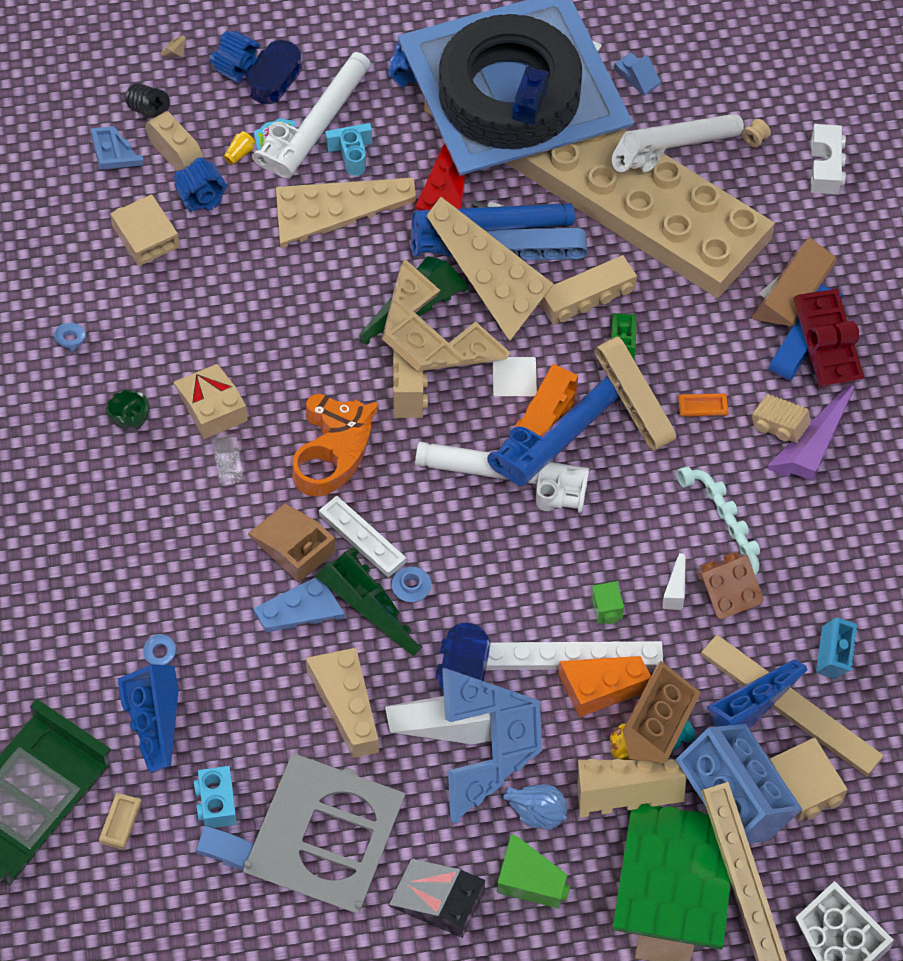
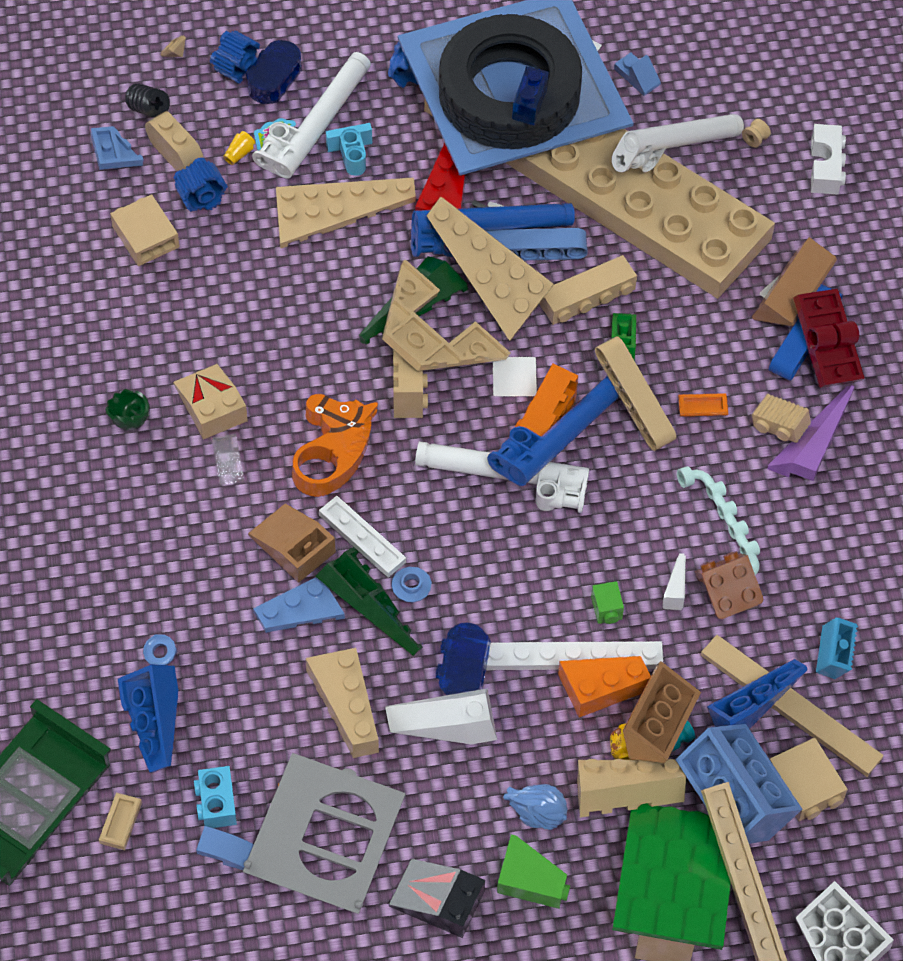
medium blue piece [54,323,86,352] -> none
medium blue wing [443,668,542,824] -> none

